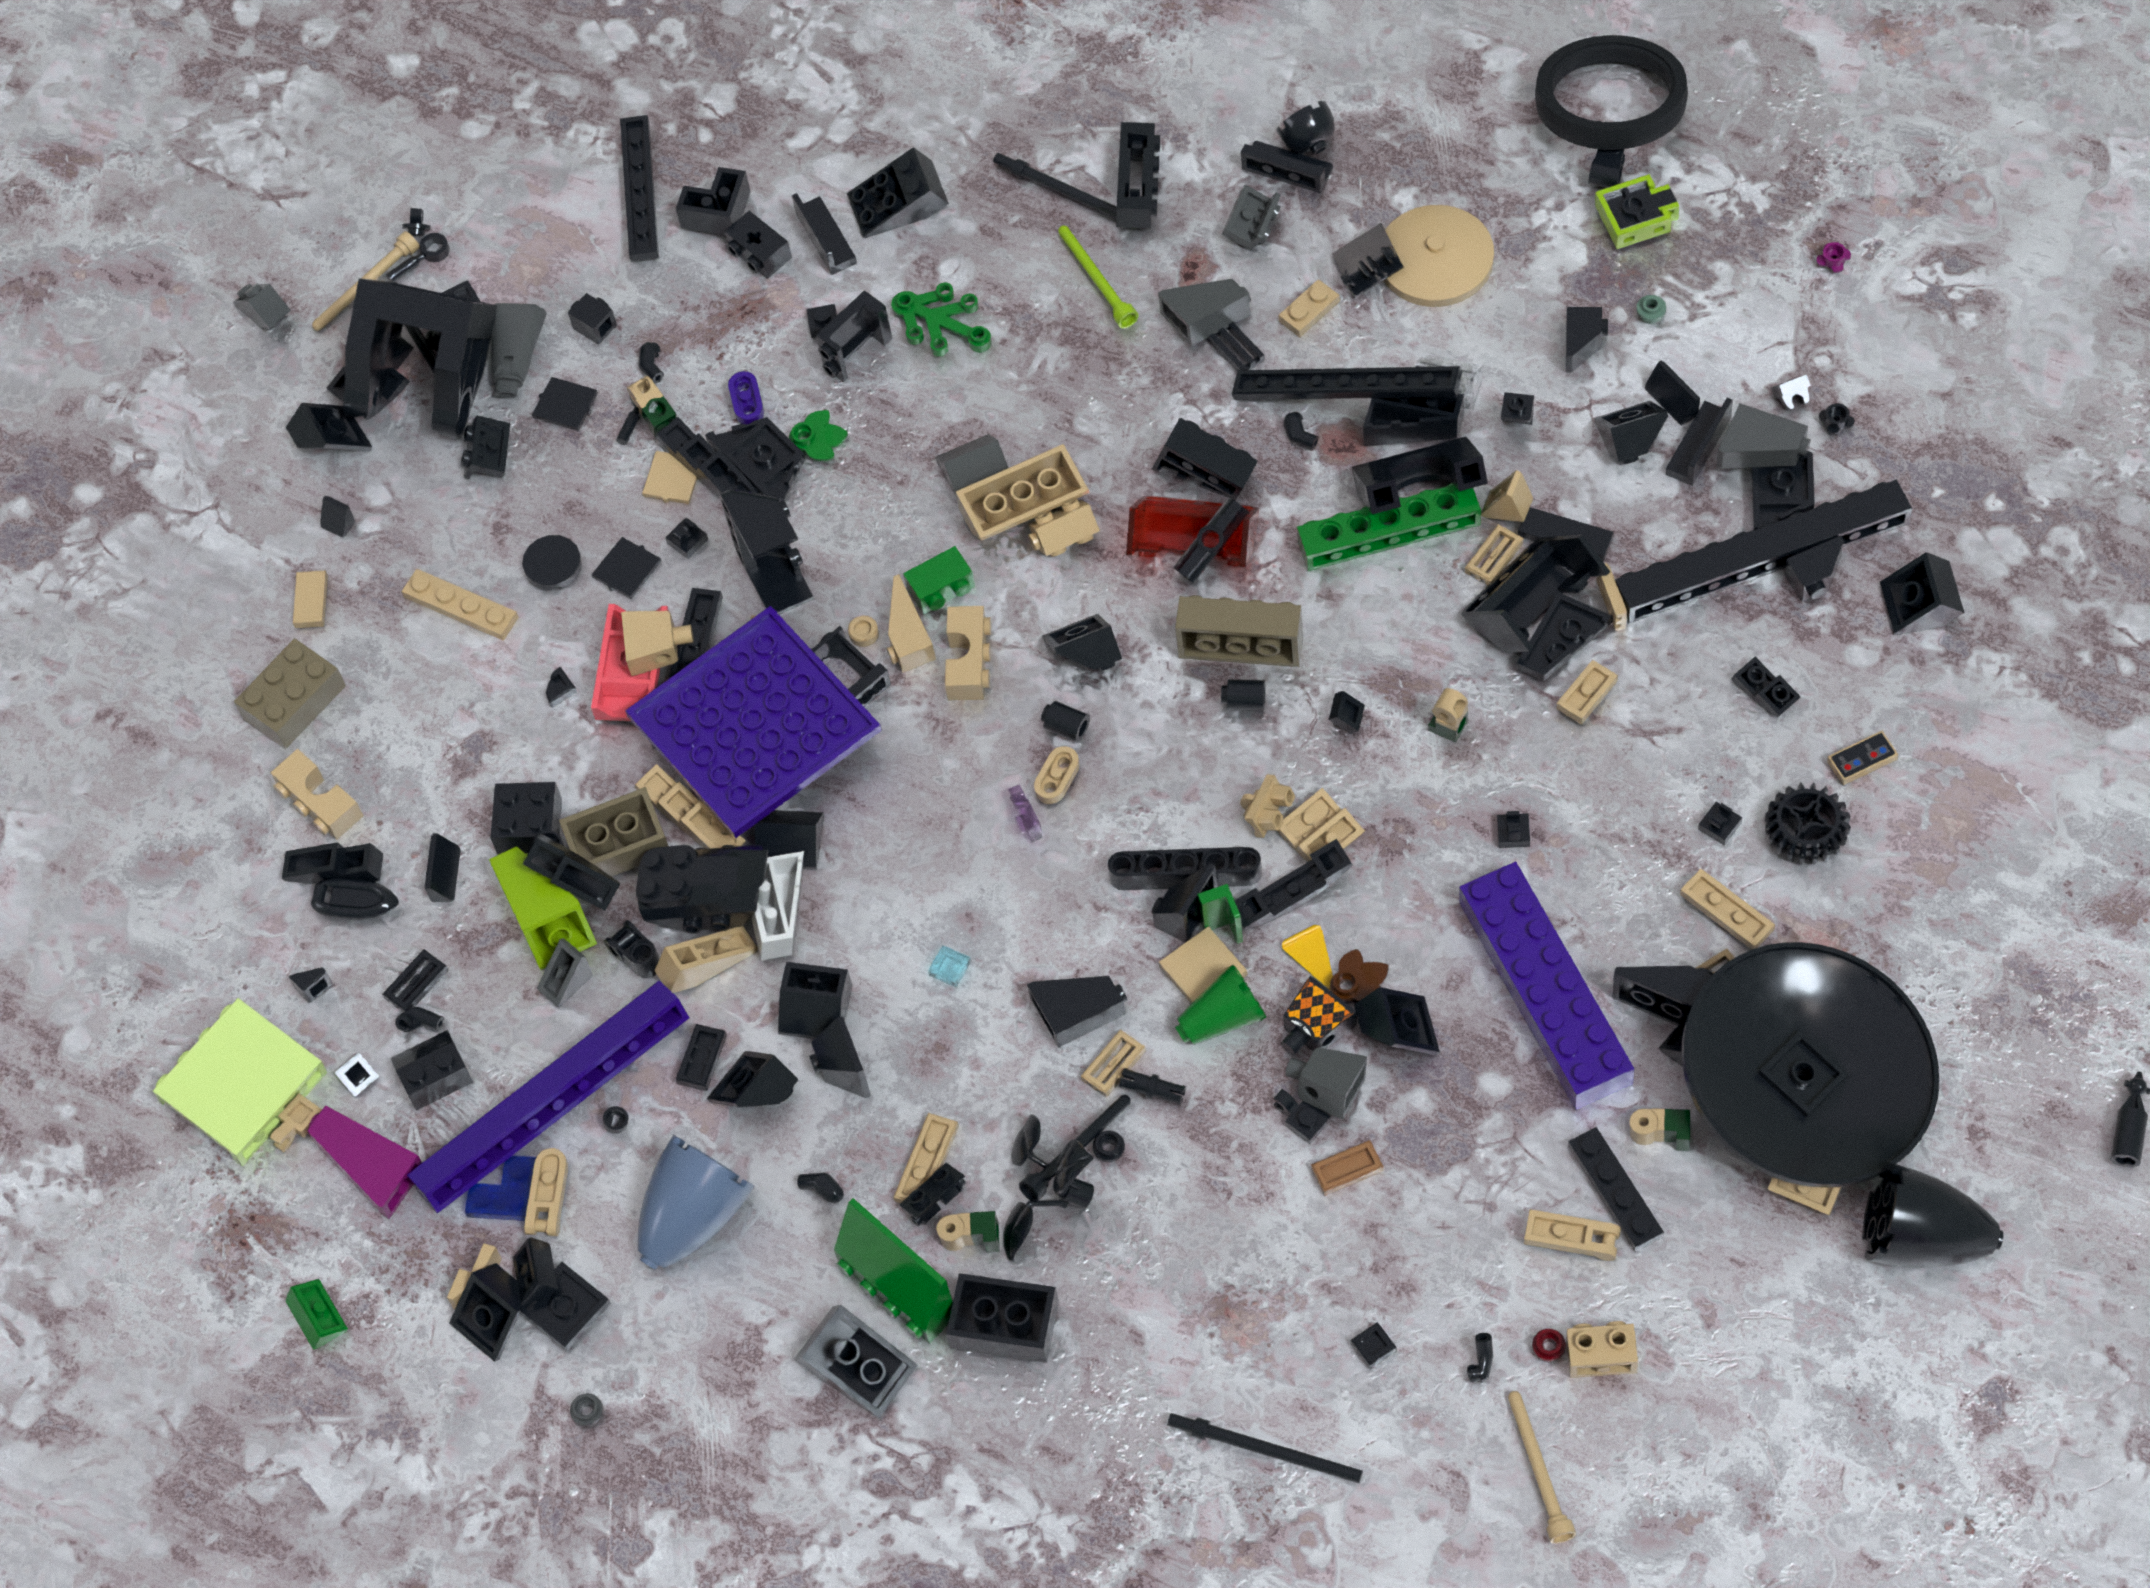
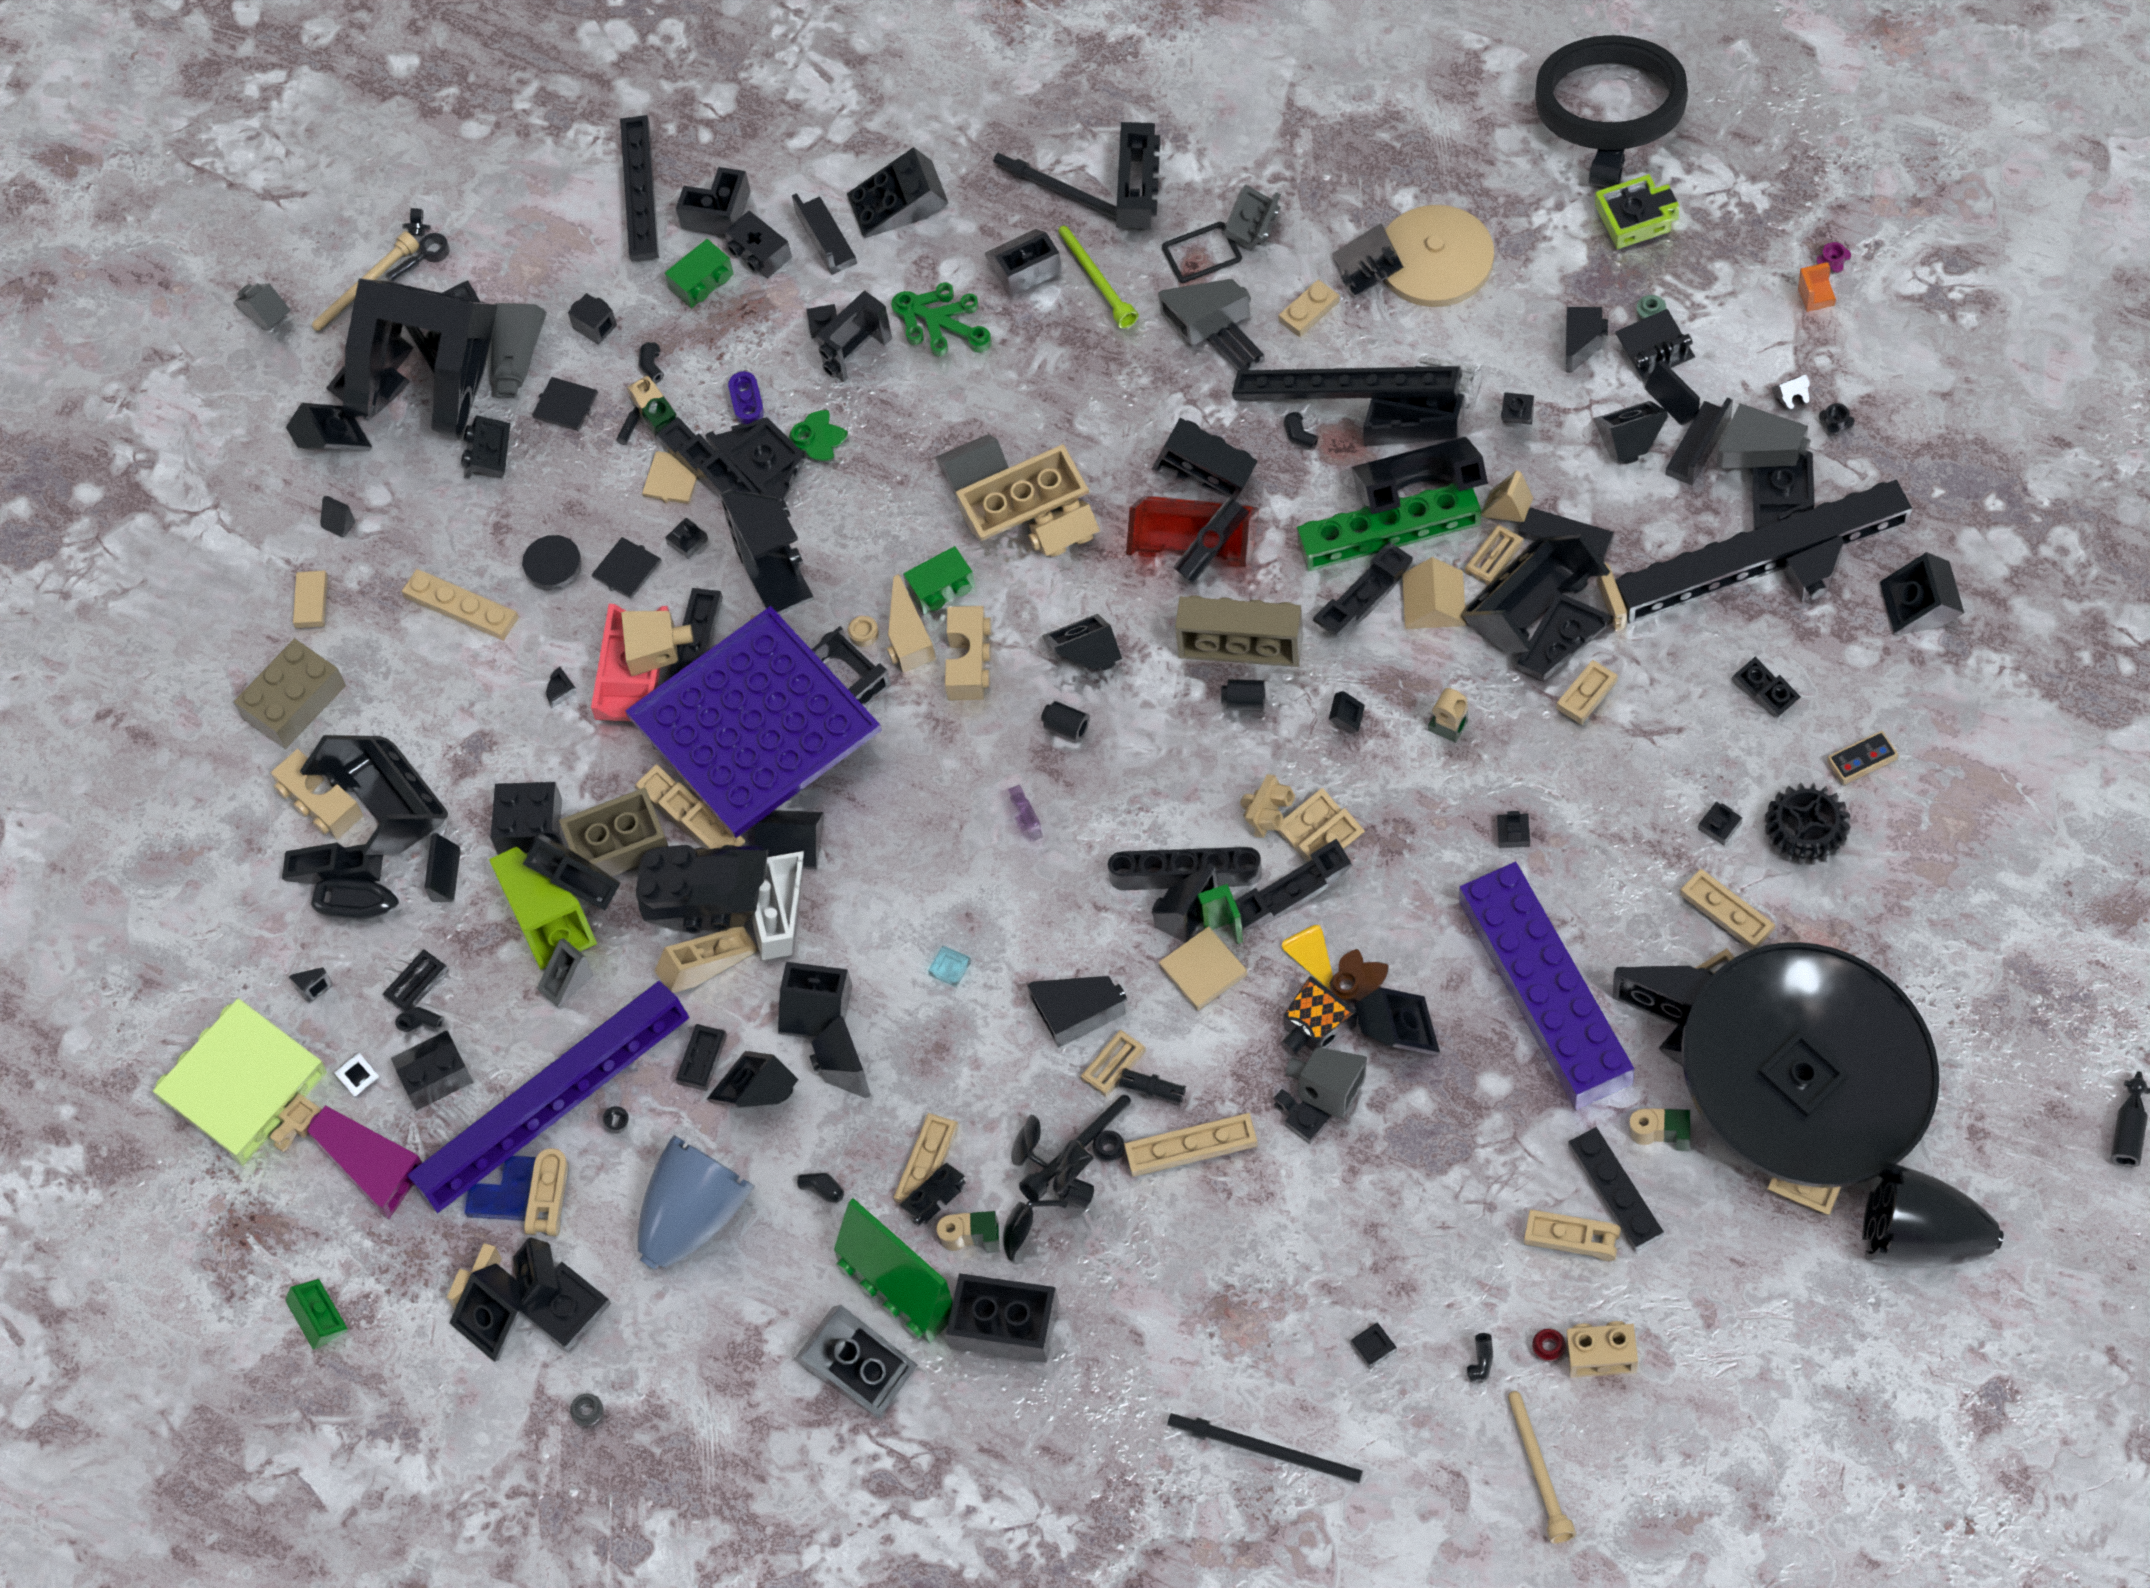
black piece [603,920,660,978] -> none
tan plate [1034,746,1080,804] -> none
green cone [1175,964,1267,1045] -> none
black panel [1241,141,1333,193] -> none
black cylinder [1277,101,1335,155] -> none
medium nougat tile [1311,1140,1384,1196] -> none
none -> black windscreen [300,735,448,855]
none -> green brick [664,239,734,309]
none -> black slope [985,229,1062,297]
none -> tan plate [1124,1113,1258,1177]
none -> black piece [1162,221,1242,283]
none -> black slope [1313,542,1413,637]
none -> tan slope [1402,557,1466,629]
none -> black hinge [1615,309,1695,381]
none -> orange panel [1798,262,1836,312]

